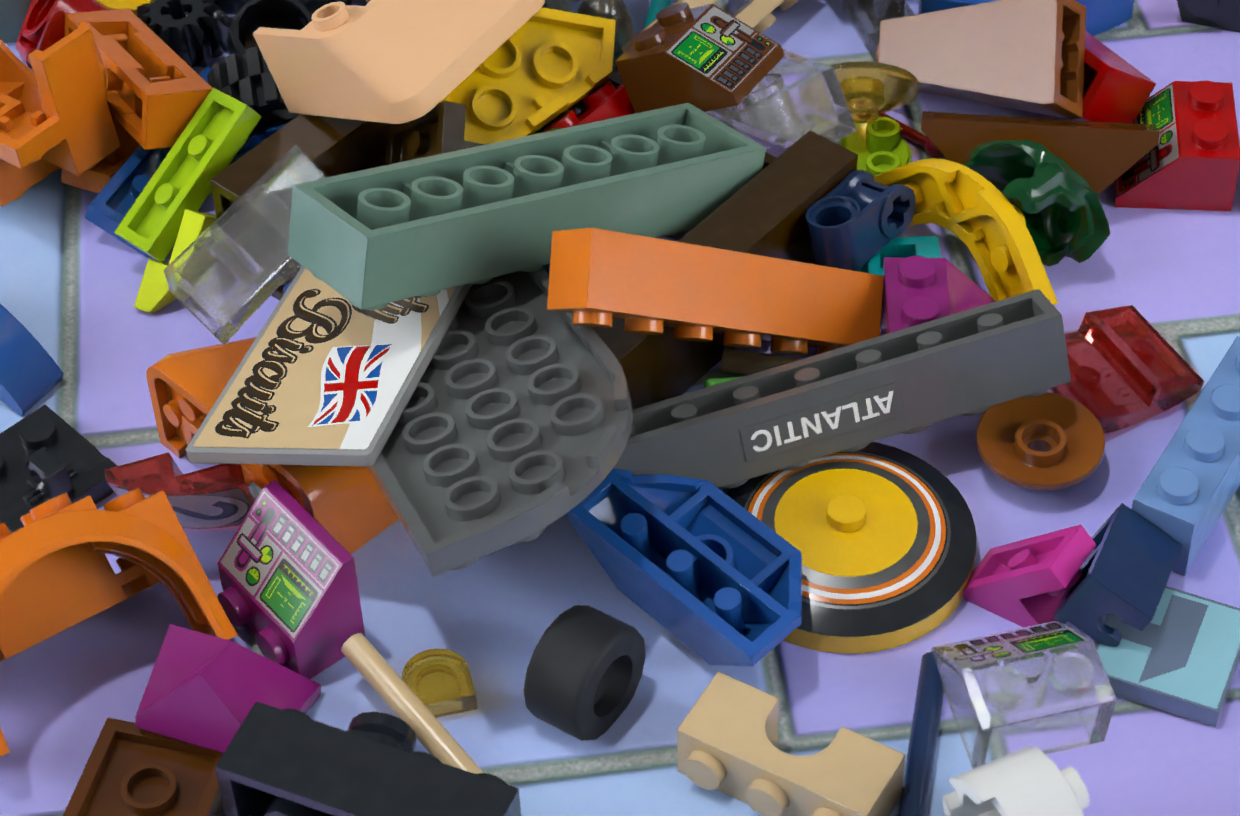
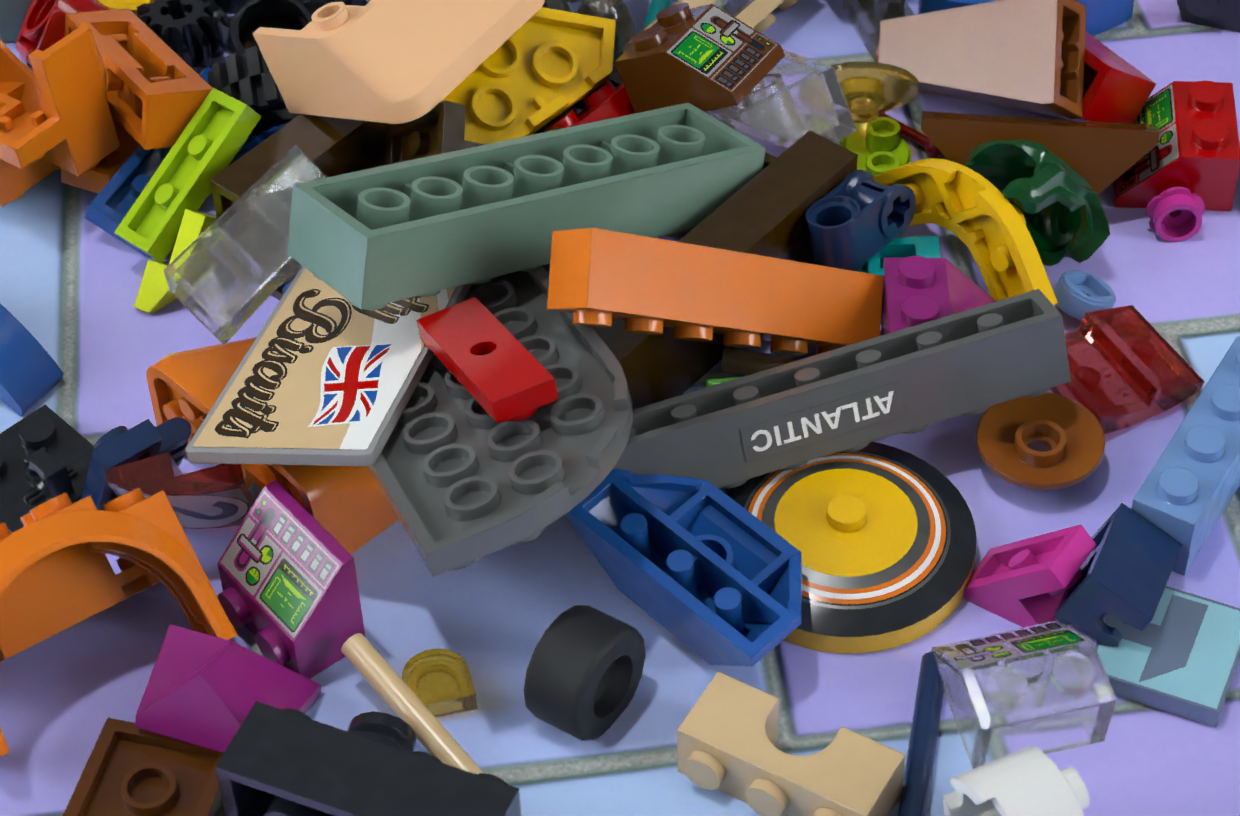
none -> dark blue hinge [81,417,192,510]
none -> red tile [416,297,559,423]
none -> medium blue tile [1053,270,1116,323]
none -> dark pink plate [1146,187,1205,242]

